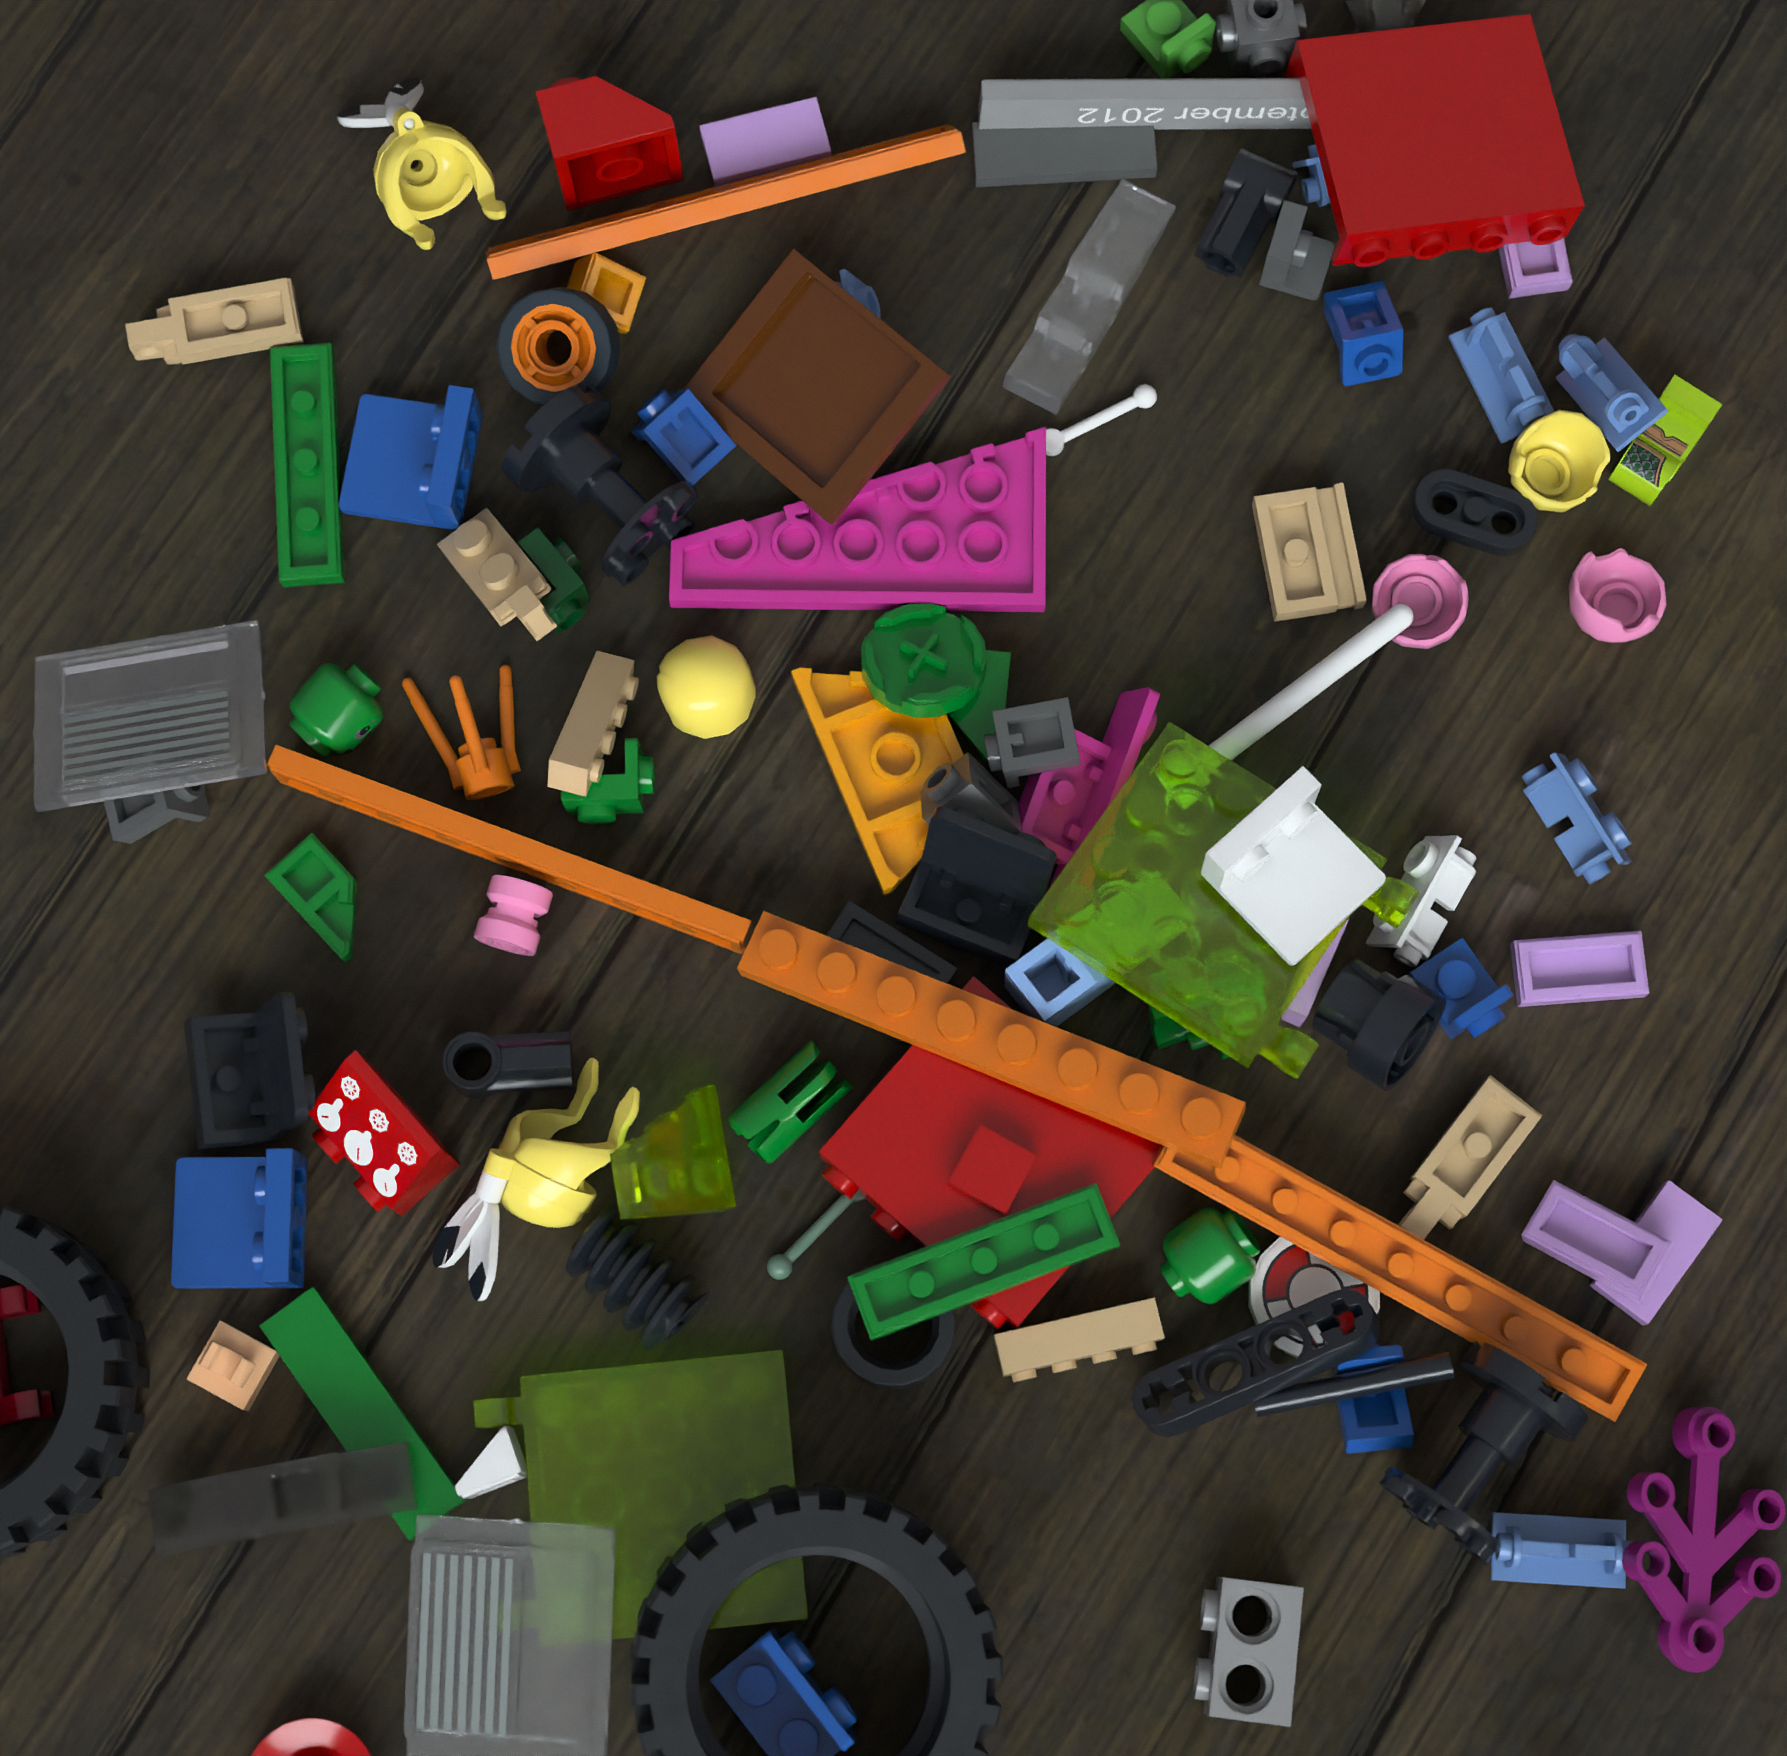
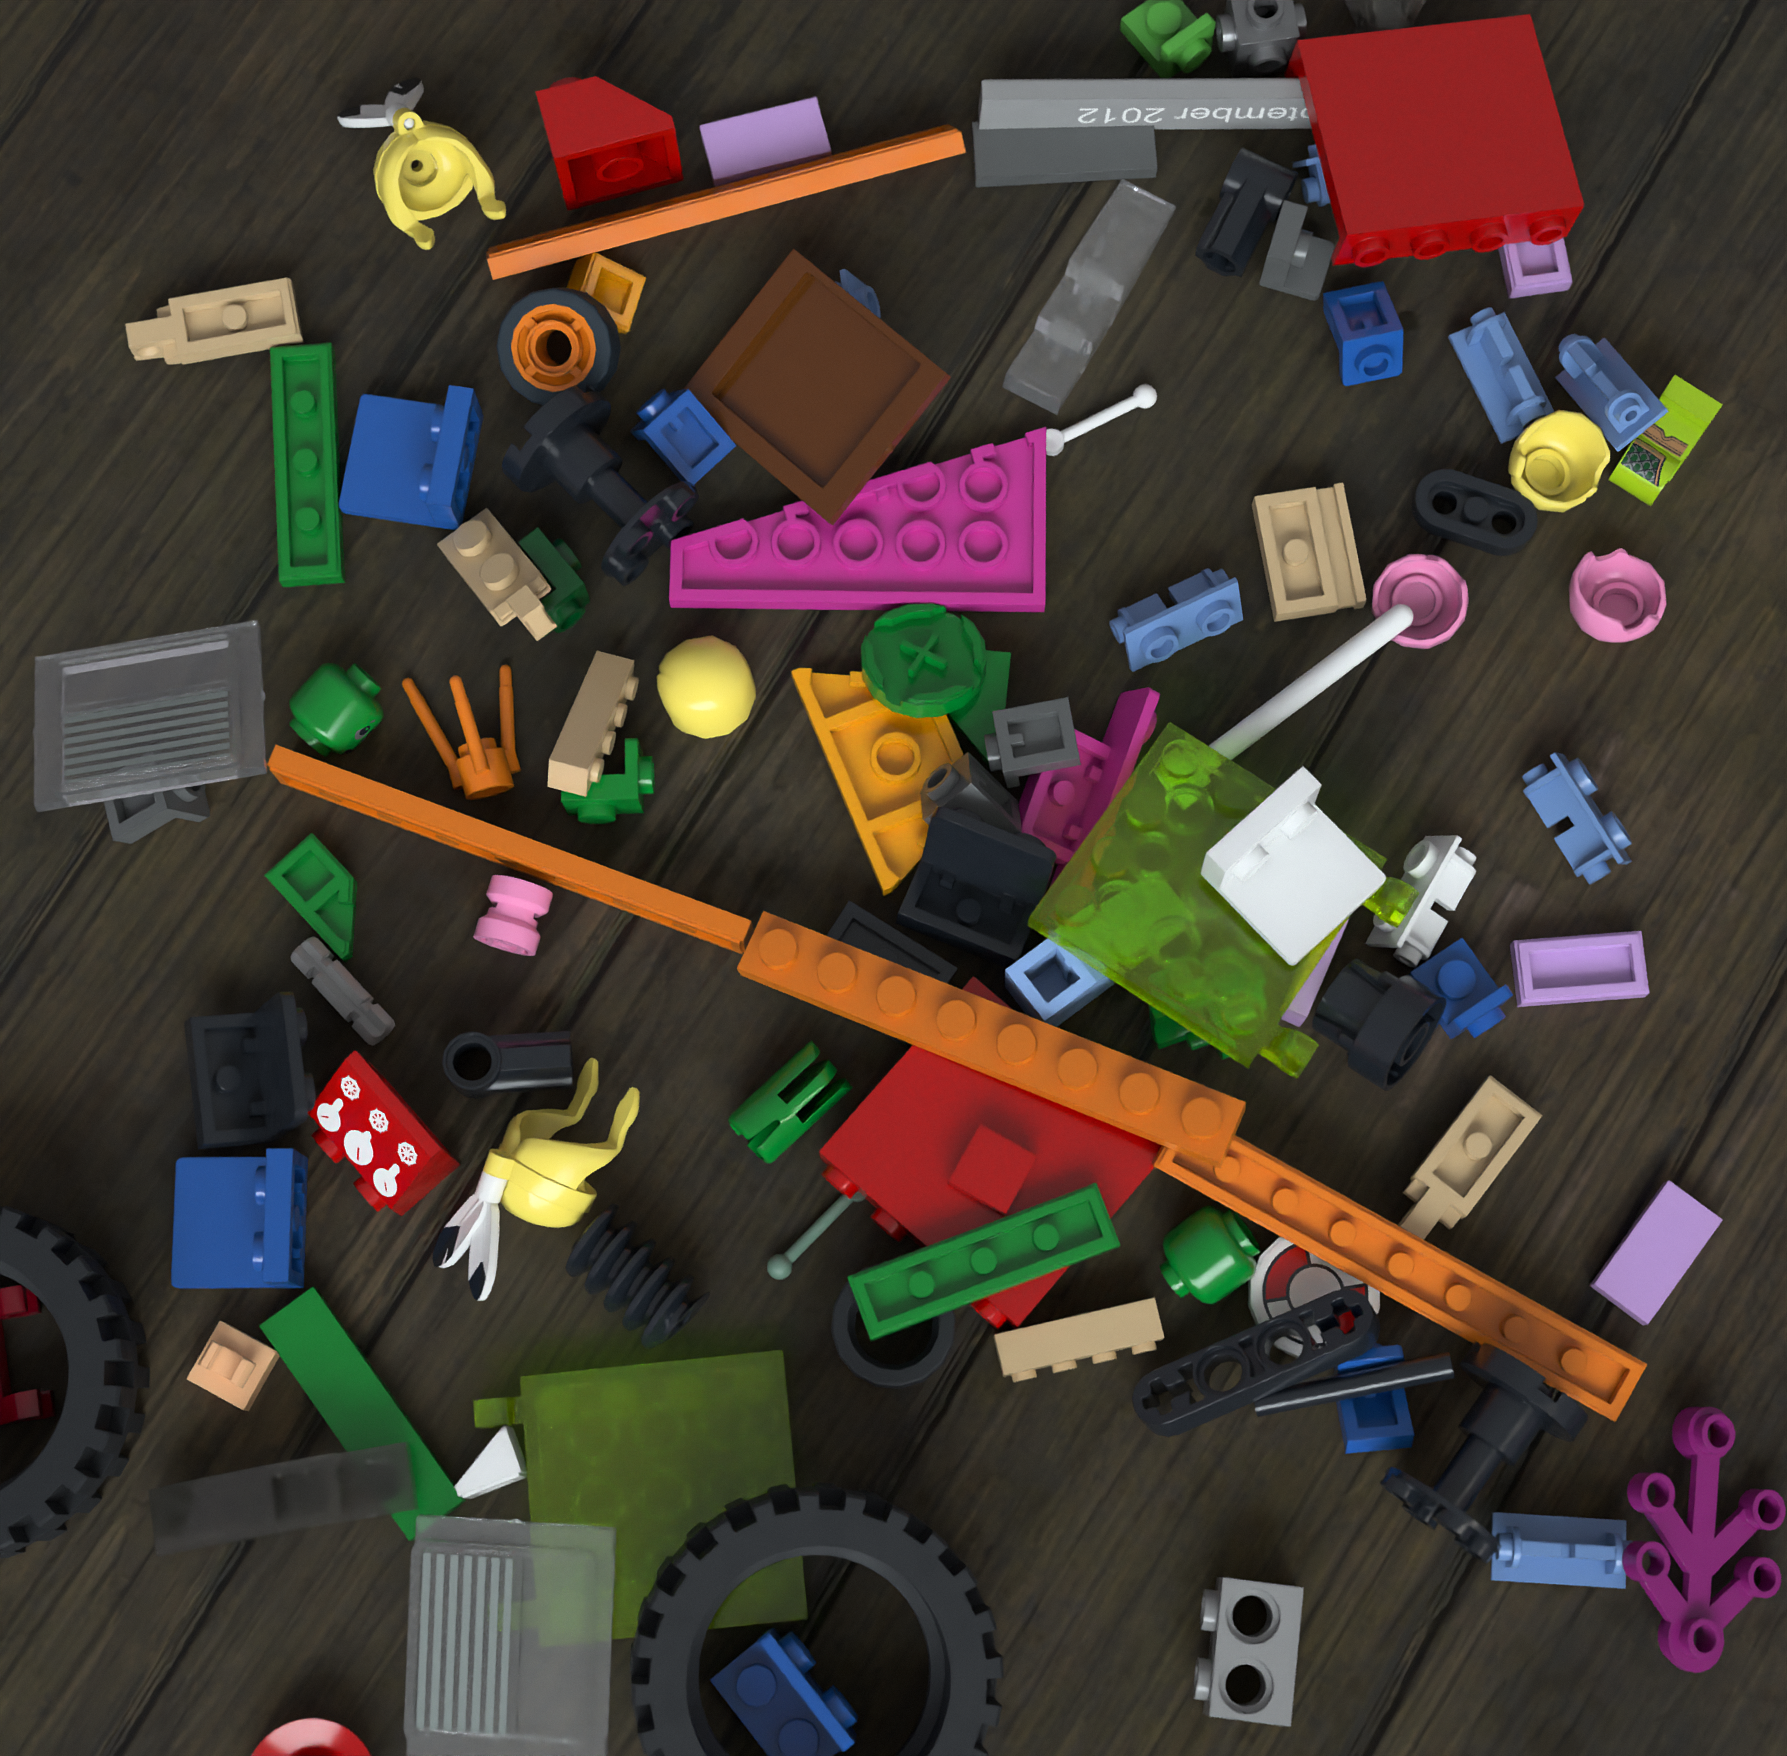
clear neon green wing [610,1085,736,1219] -> none
lavender tile [1521,1180,1672,1304] -> none
none -> light grey axle [290,937,395,1046]
none -> medium blue hinge [1109,568,1243,672]

